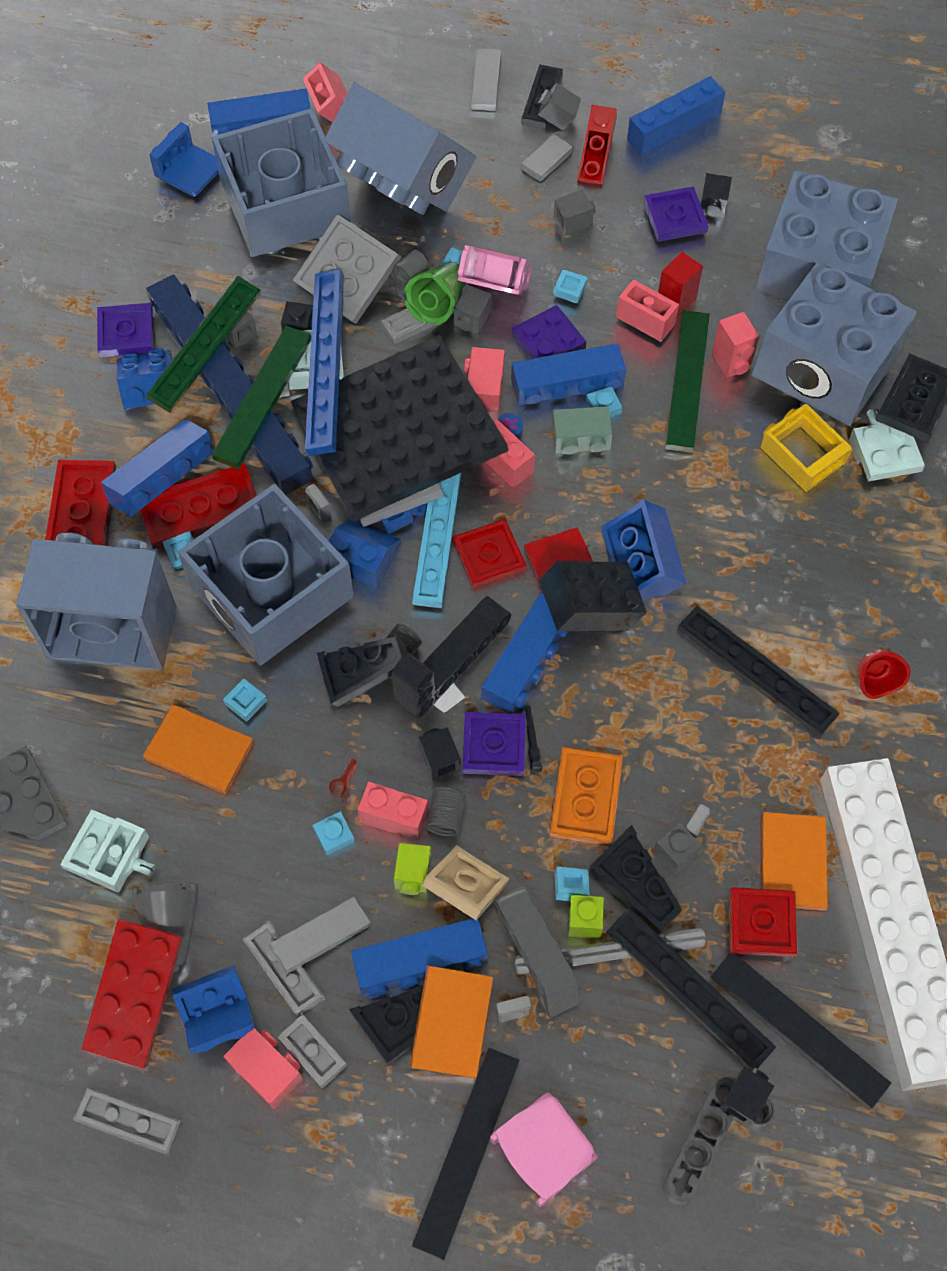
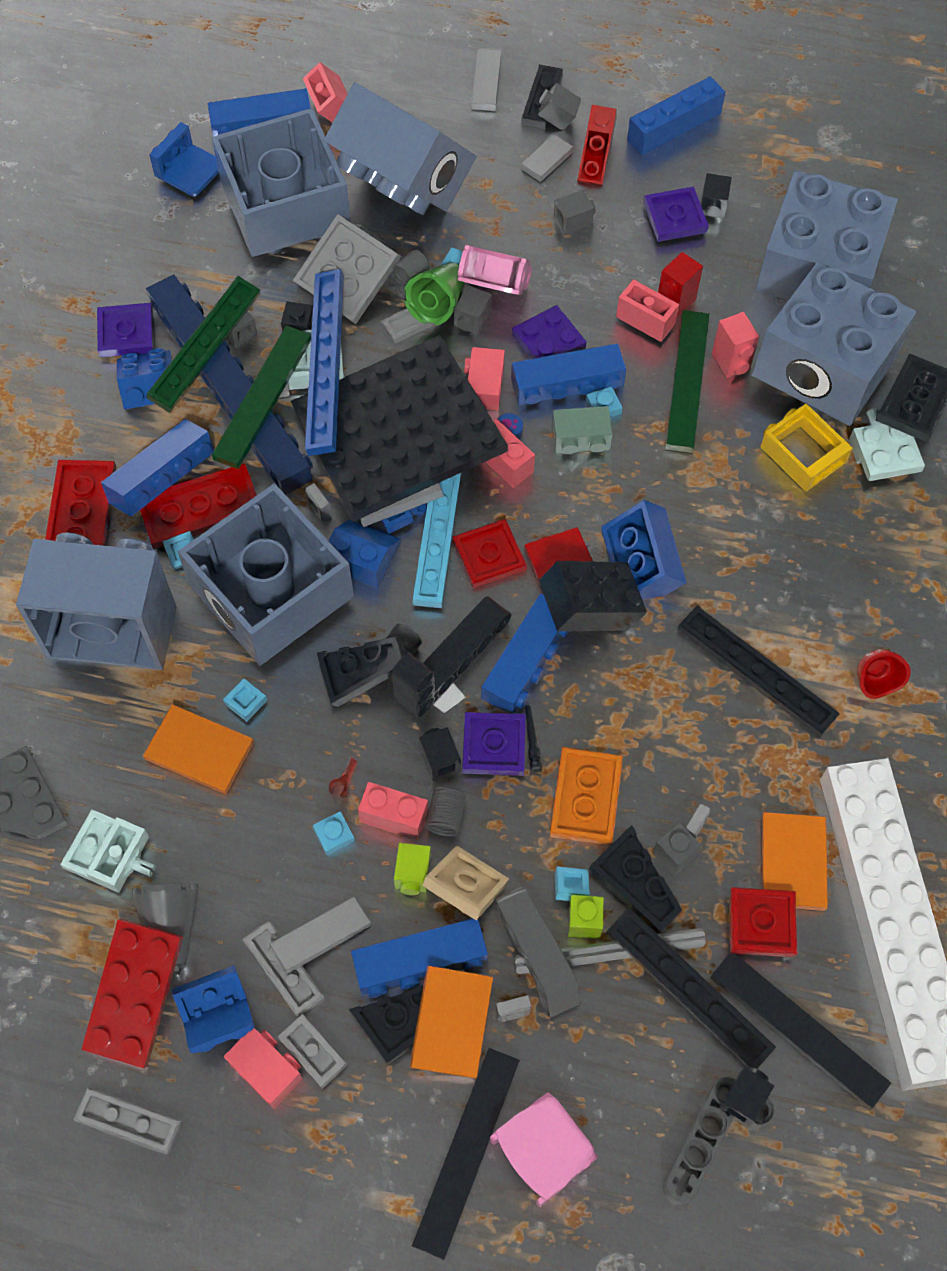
medium azure plate [553,269,588,304] -> none

